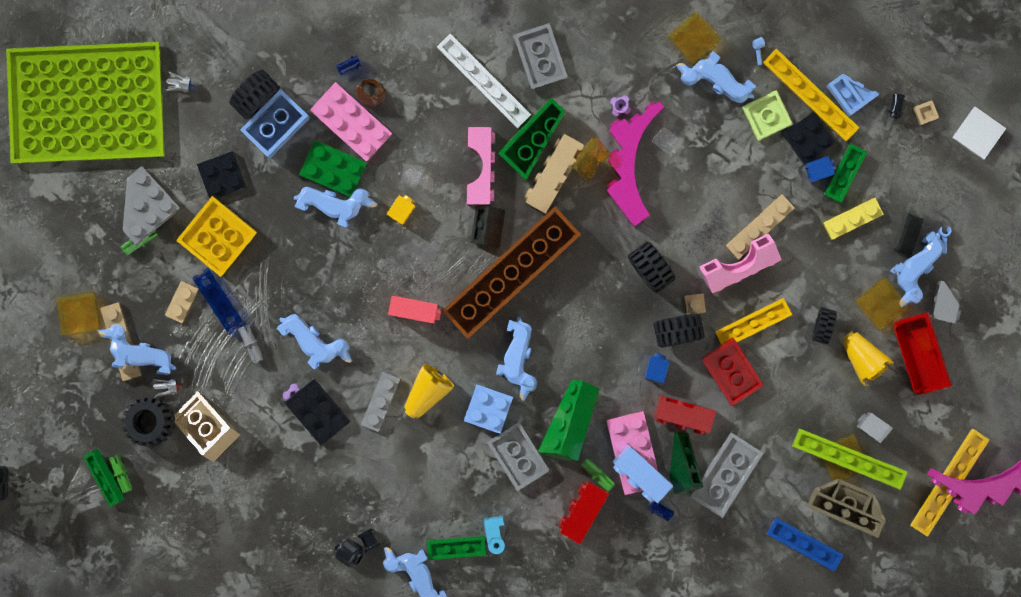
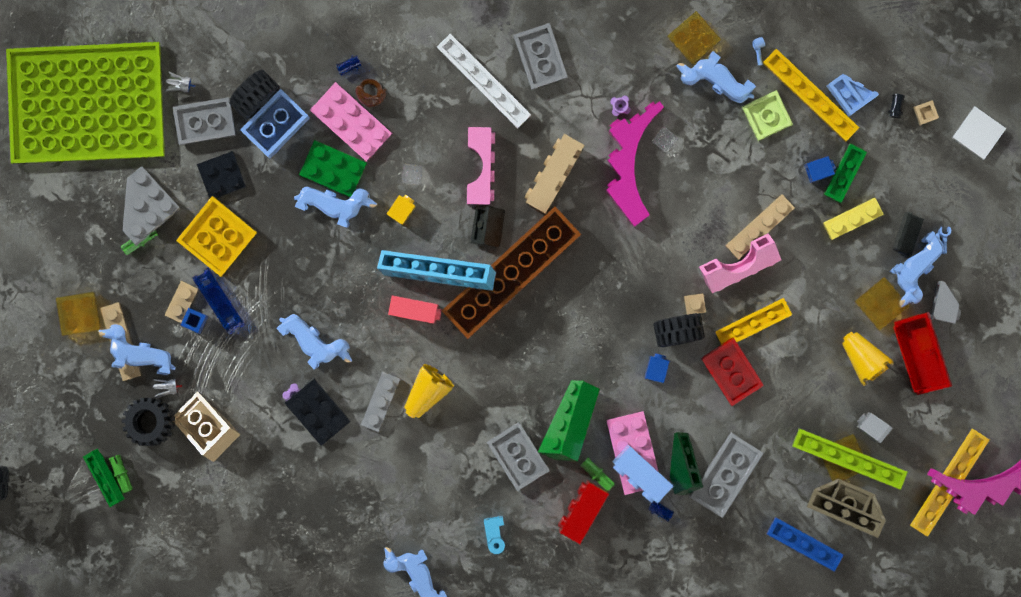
light grey axle [238,325,263,363] -> none
black head [335,538,364,567] -> none
black bush [357,528,381,552] -> none
green plate [427,536,486,560] -> none
light blue brick [464,384,513,434] -> none
light blue animal [496,317,537,401] -> none
green wedge [497,98,566,180] -> none
clear yellow plate [571,136,609,182] -> none
black tyre [628,241,676,293] -> none
red wedge [653,395,716,435] -> none
black plate [782,112,836,165] -> none
black tyre [812,307,837,344] -> none
none -> light grey plate [173,97,236,145]
none -> blue brick [181,308,209,334]
none -> medium azure brick [377,250,496,291]

